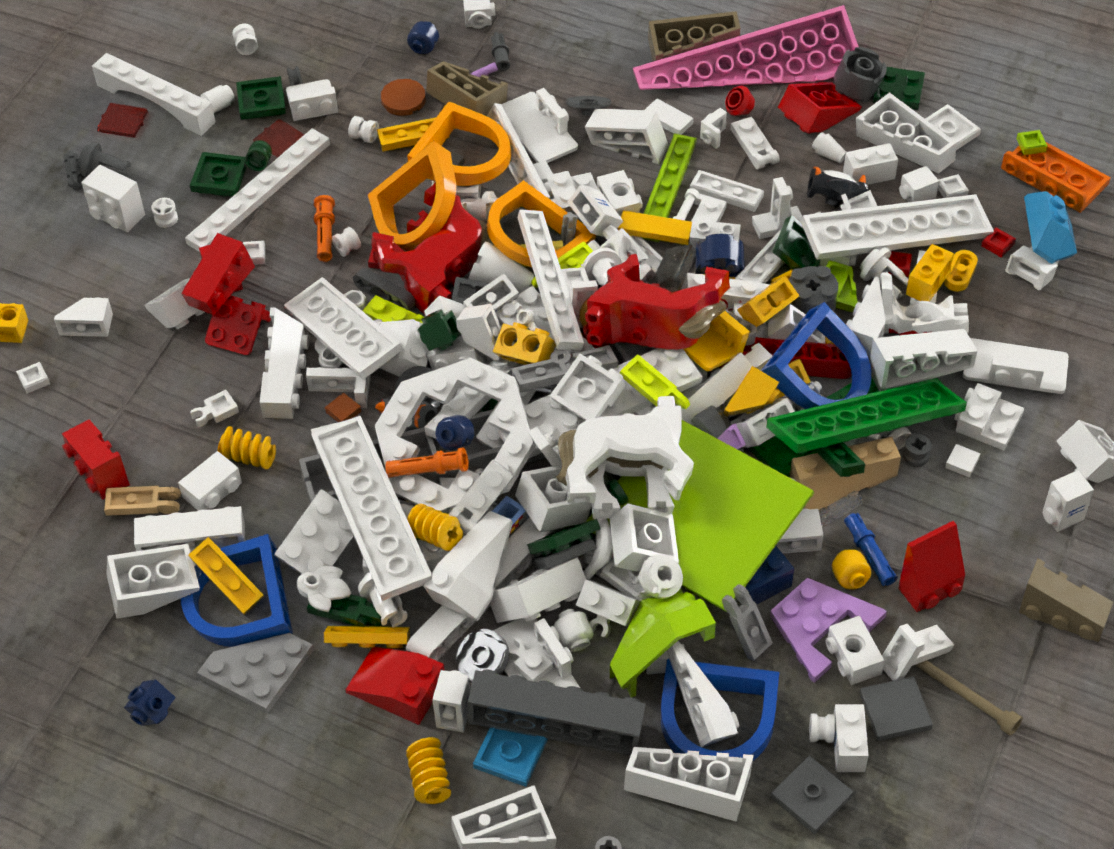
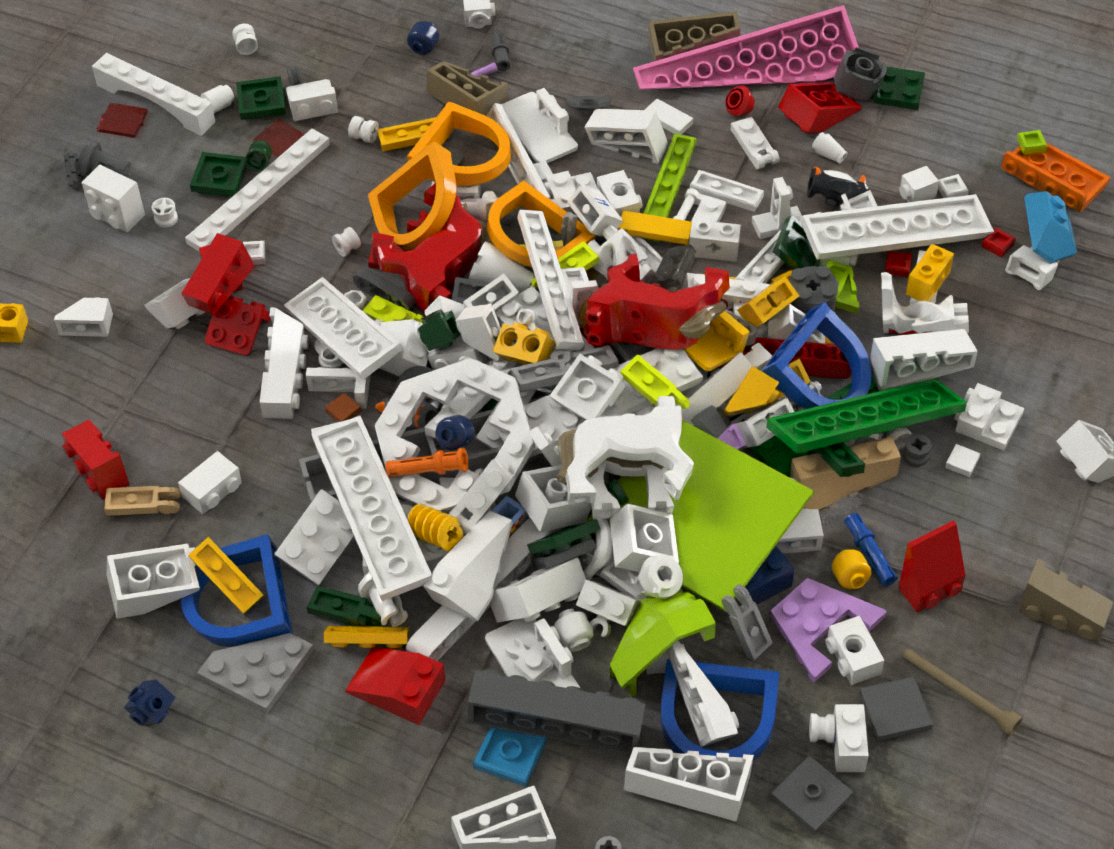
white tile [16,362,50,394] -> none
white brick [134,506,245,551] -> none
white plate [190,390,239,427] -> none
yellow piece [217,426,276,470] -> none
white plate [297,566,351,612] -> none
orange pin [314,195,335,262] -> none
dark orange tile [381,79,426,116] -> none
yellow piece [406,737,451,804] -> none
white brick [432,670,470,733] -> none
tile [456,629,509,683] -> none
white piece [581,248,622,286] -> none
dark blue brick [695,234,745,277] -> none
white bracket [700,108,727,149] -> none
white brick [843,143,898,185] -> none
white slope [846,276,886,362] -> none
white wedge [856,92,956,174] -> none
white piece [860,247,908,299] -> none
white bracket [882,624,954,681] -> none
white plate [925,104,981,150] -> none
yellow plate [944,250,978,292] -> none
white bracket [963,338,1069,394] -> none
white brick [1042,470,1094,532] -> none

